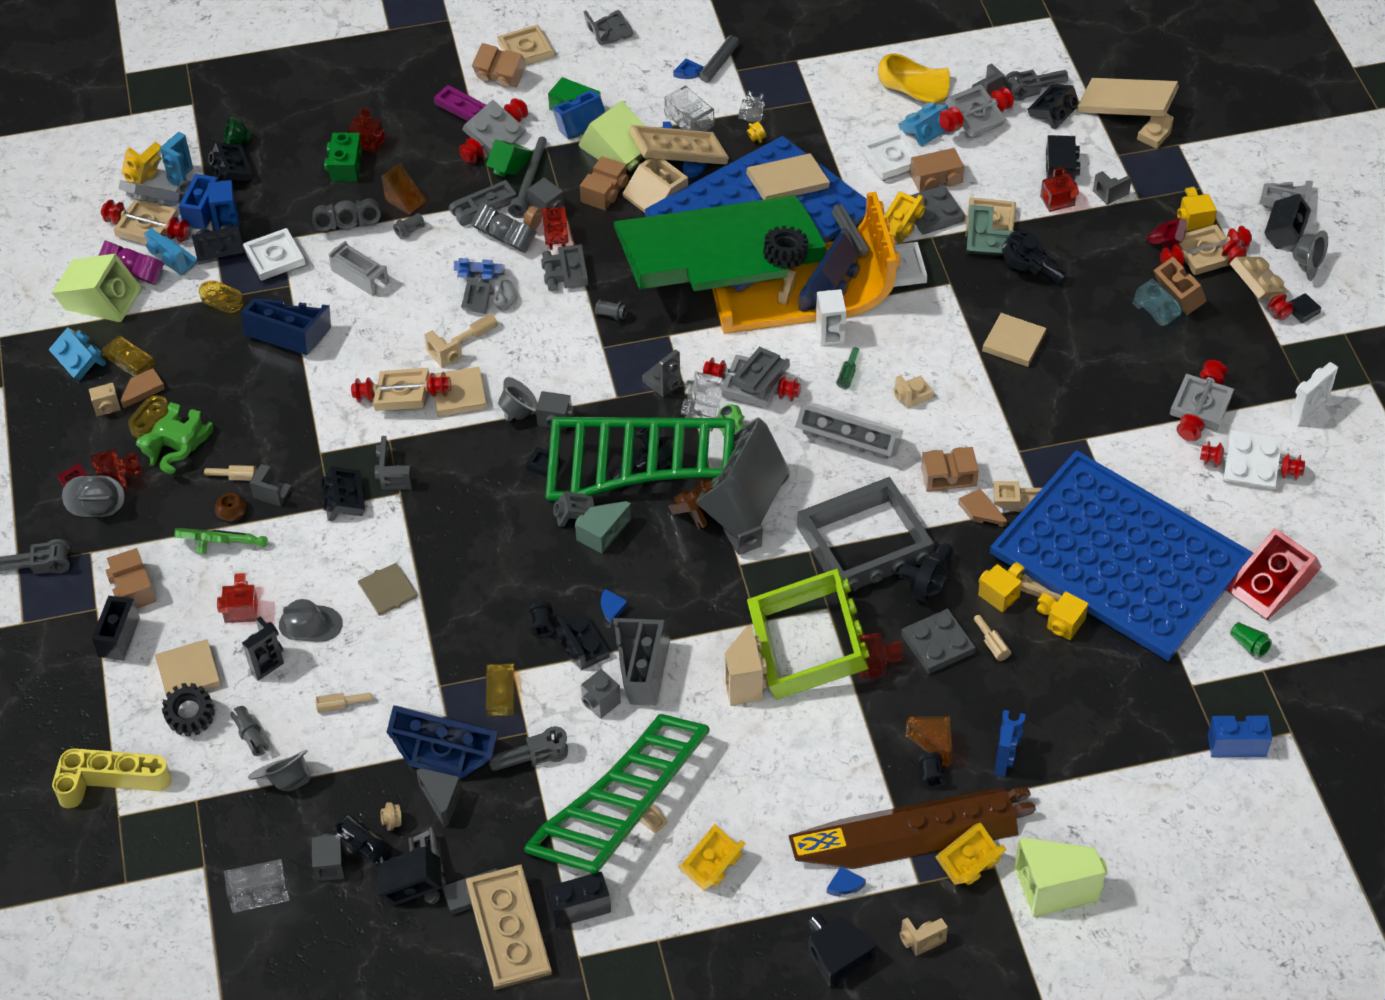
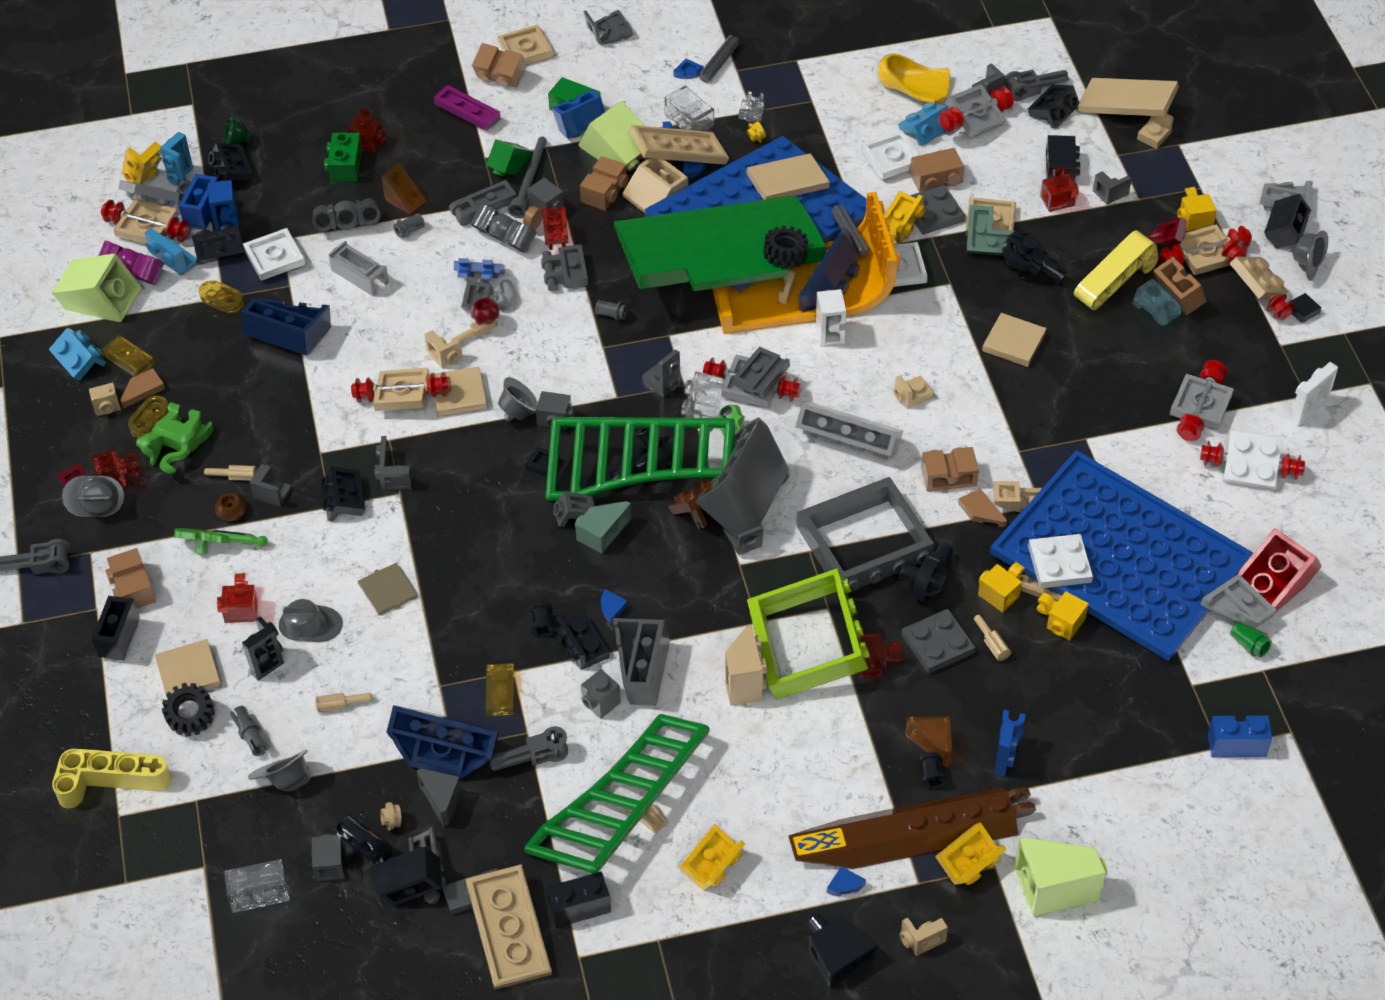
light grey plate [459,98,528,163] -> none
clear green axle [836,347,859,389] -> none
none -> dark red plate [471,298,501,325]
none -> white plate [1028,534,1093,588]
none -> light yellow beam [1074,230,1158,310]
none -> light grey wing [1200,574,1276,629]

